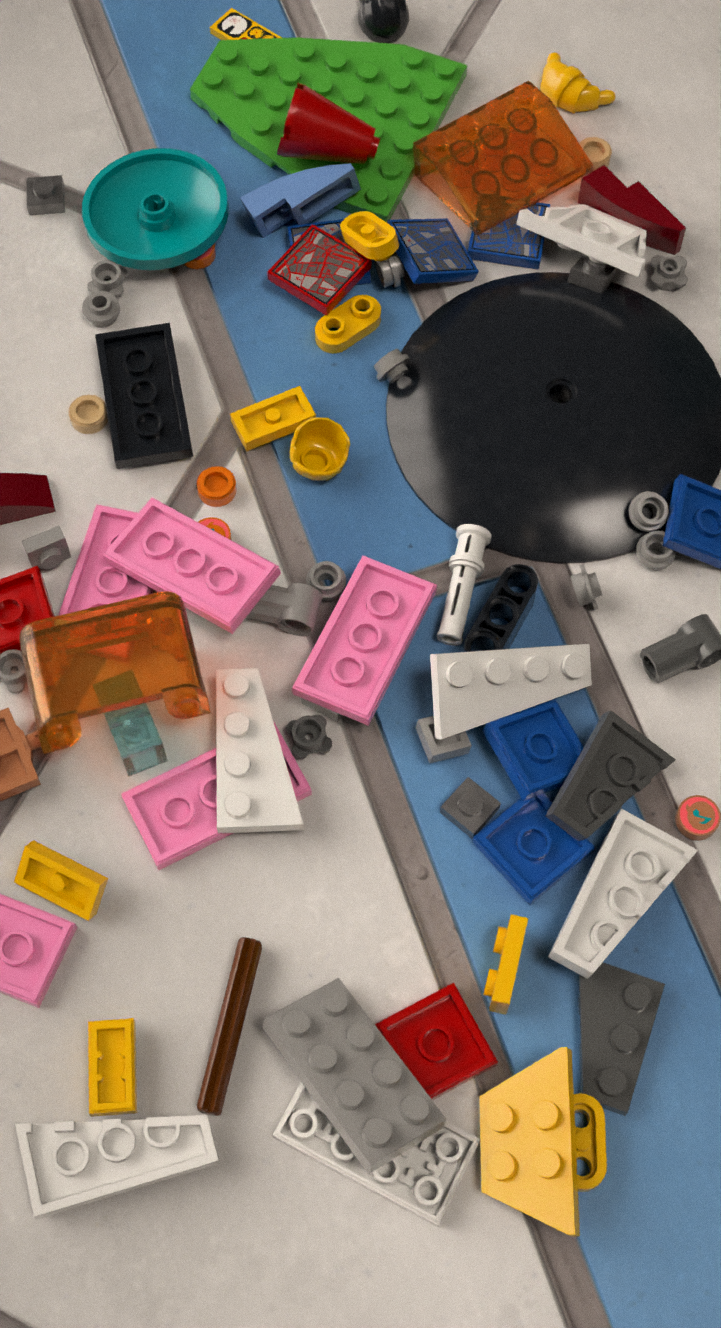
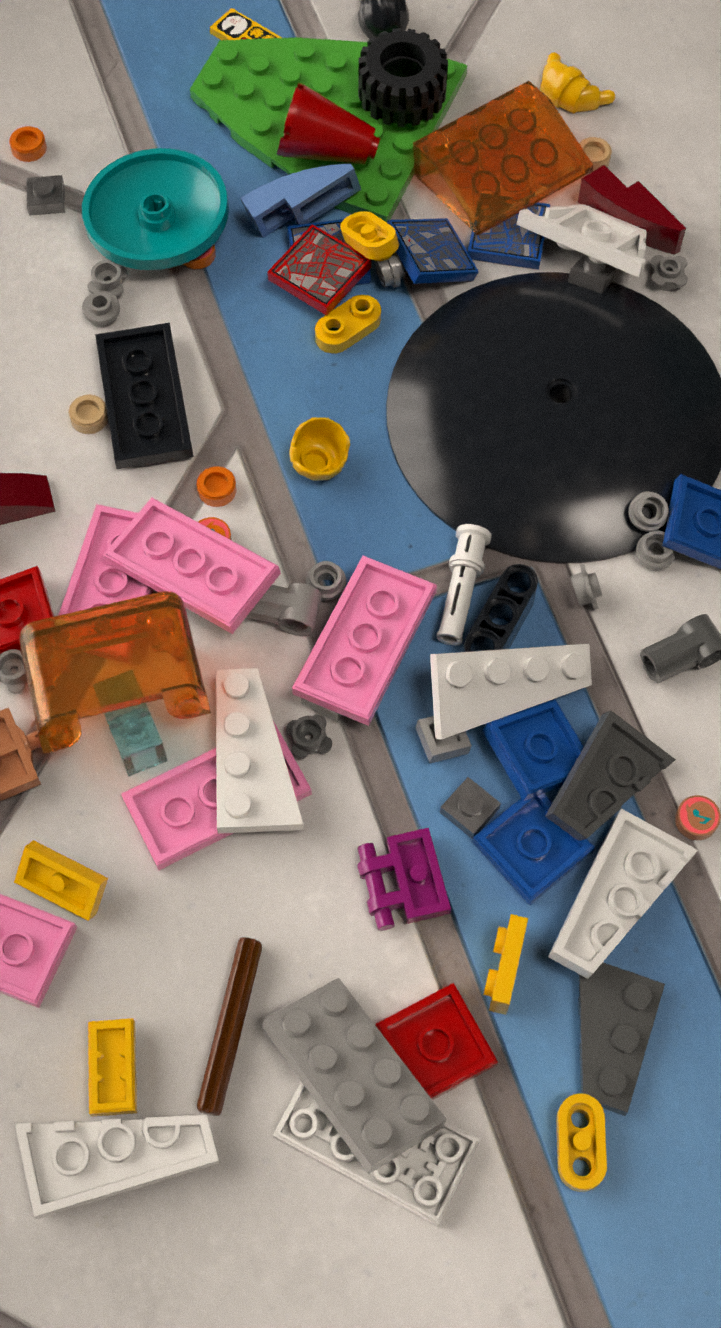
light grey plate [22,525,71,570] -> none
yellow plate [230,386,316,451] -> none
light grey plate [374,349,410,383] -> none
yellow wing [479,1047,580,1237] -> none
none -> orange tile [9,126,47,162]
none -> magenta plate [357,827,451,931]
none -> black tyre [358,28,448,127]

